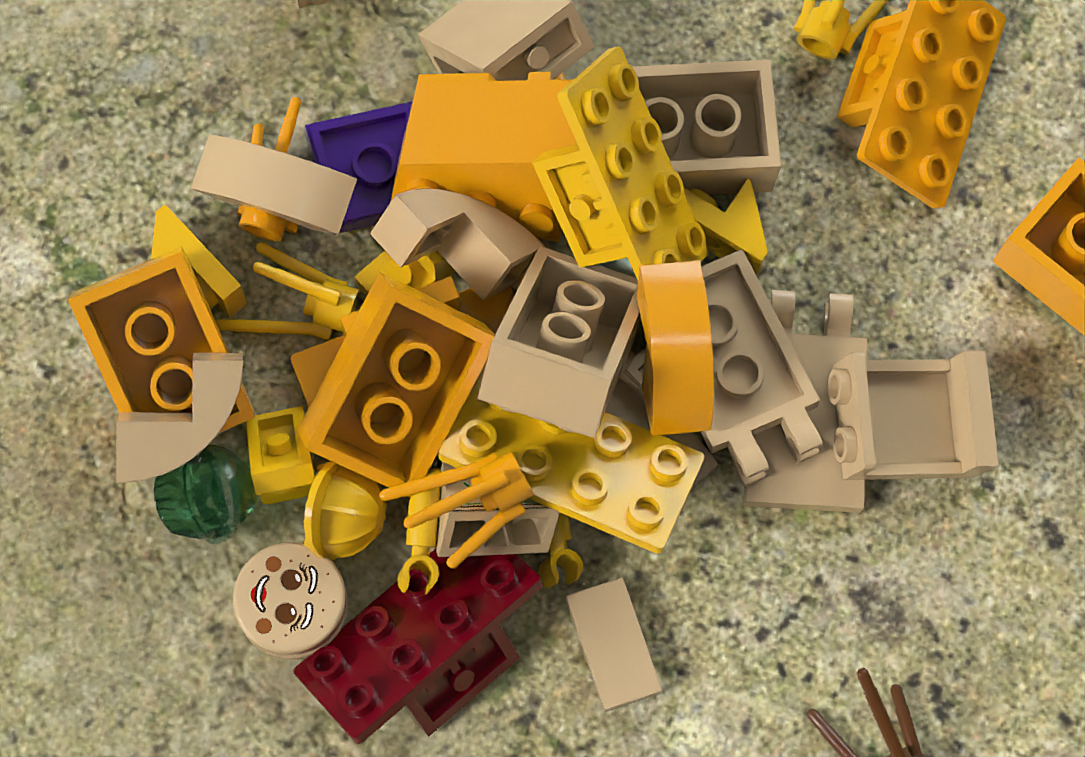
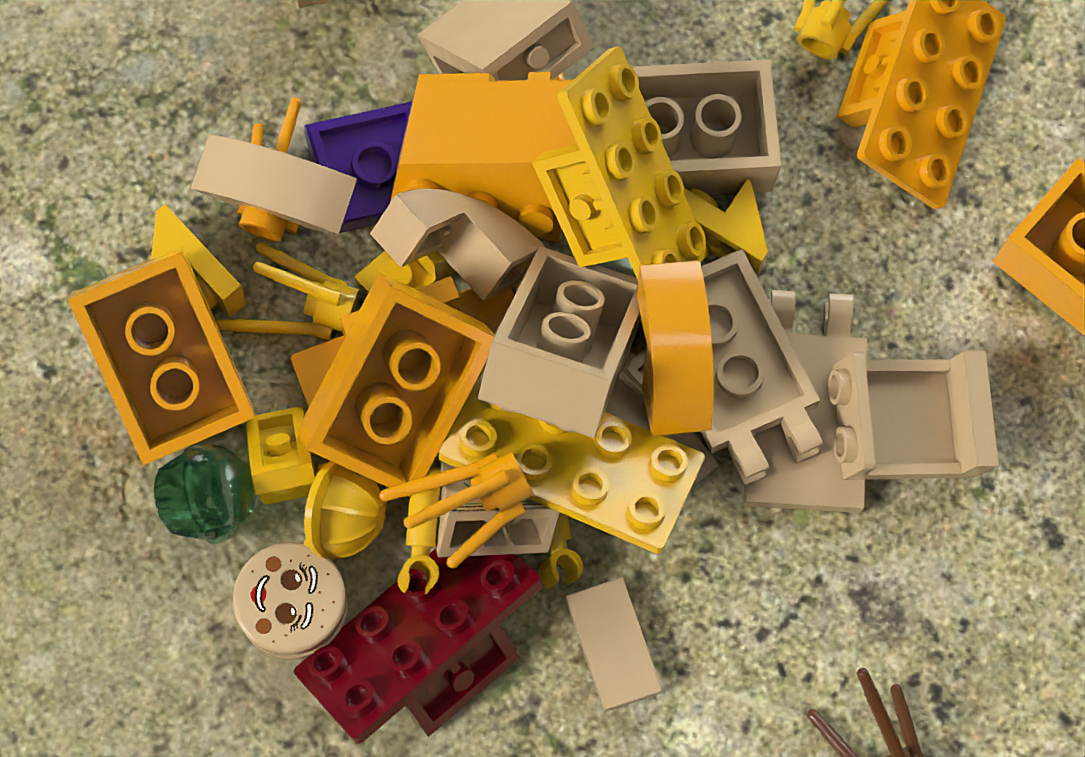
tan brick [116,353,243,483] -> none

